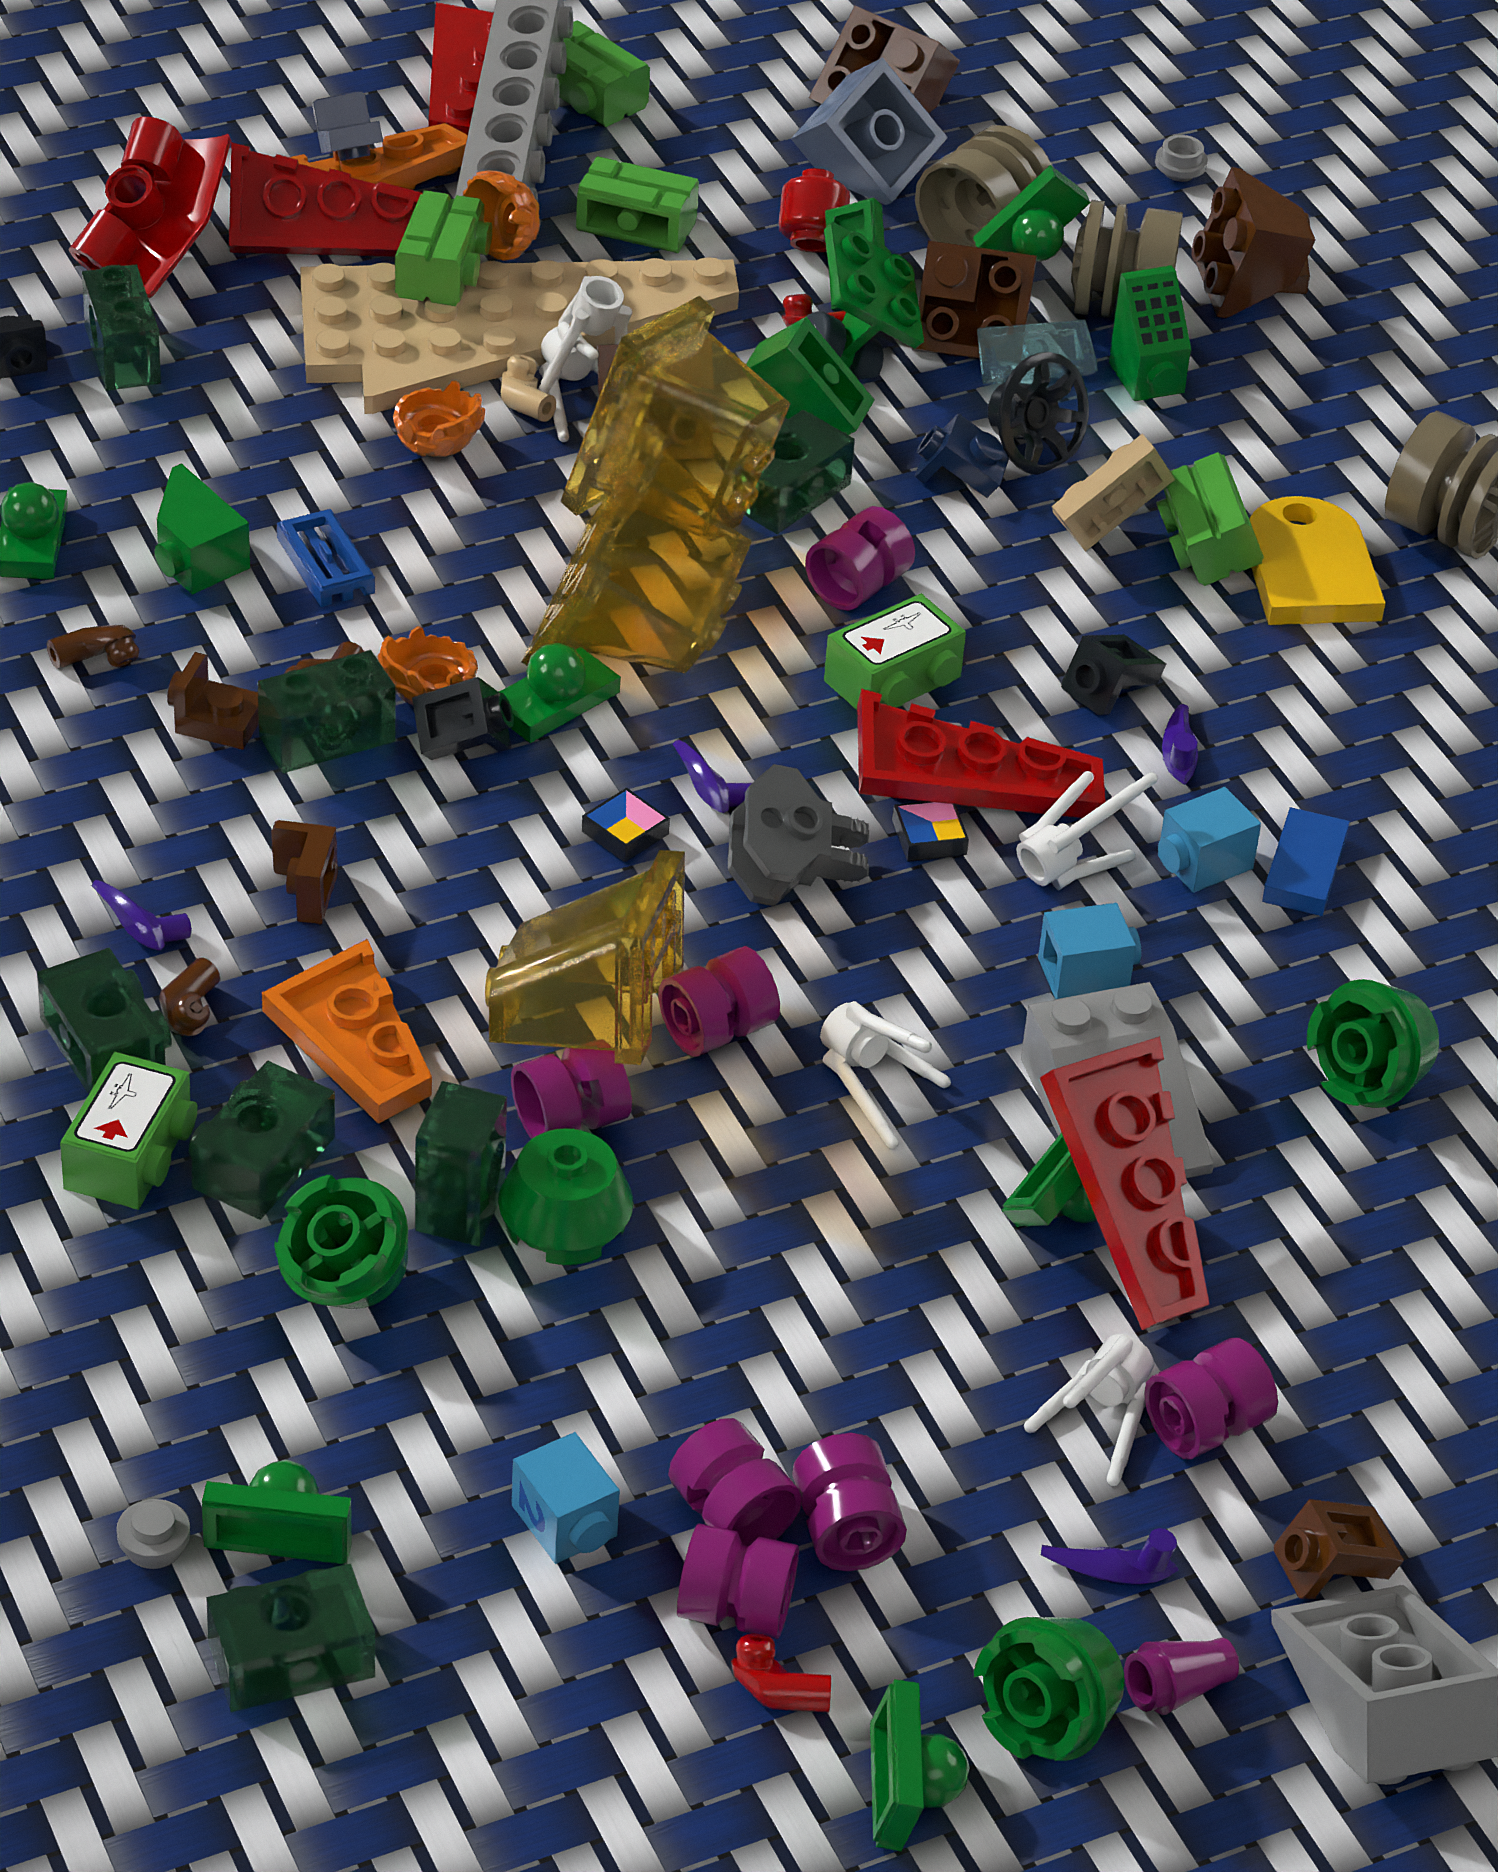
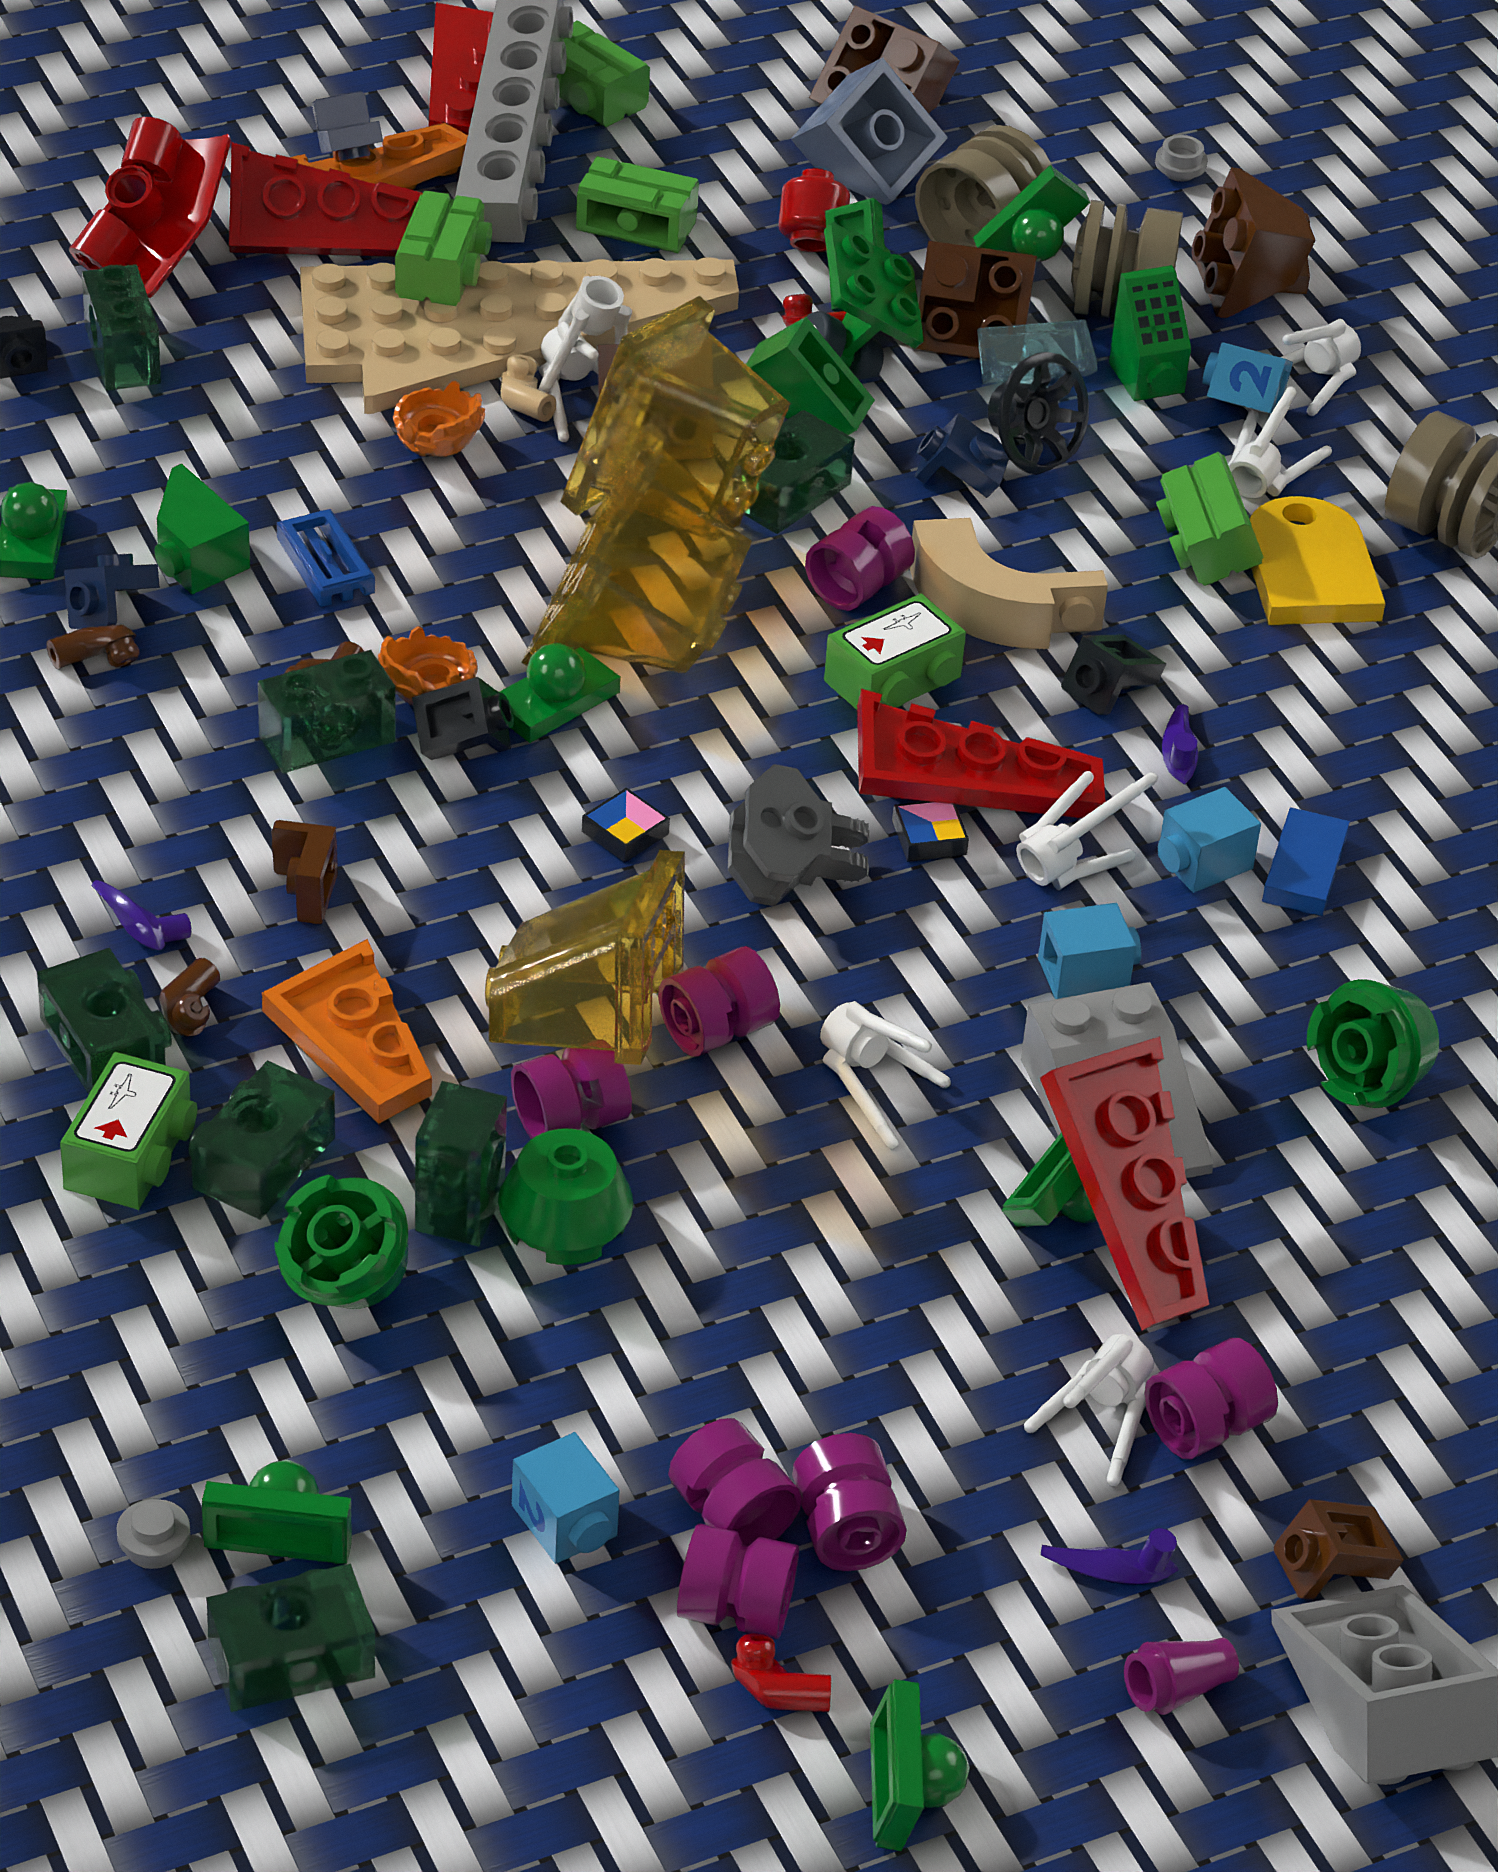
reddish brown bracket [167,652,266,750] -> none
orange hair [463,170,540,261] -> none
dark purple bar [673,739,752,813] -> none
green cone [974,1617,1125,1761] -> none
tan bracket [1051,434,1175,552] -> none
none -> dark blue bracket [64,554,160,629]
none -> tan arch [910,518,1108,649]
none -> dark azure brick [1203,342,1293,414]
none -> white plant [1228,387,1332,499]
none -> white plant [1281,319,1361,416]

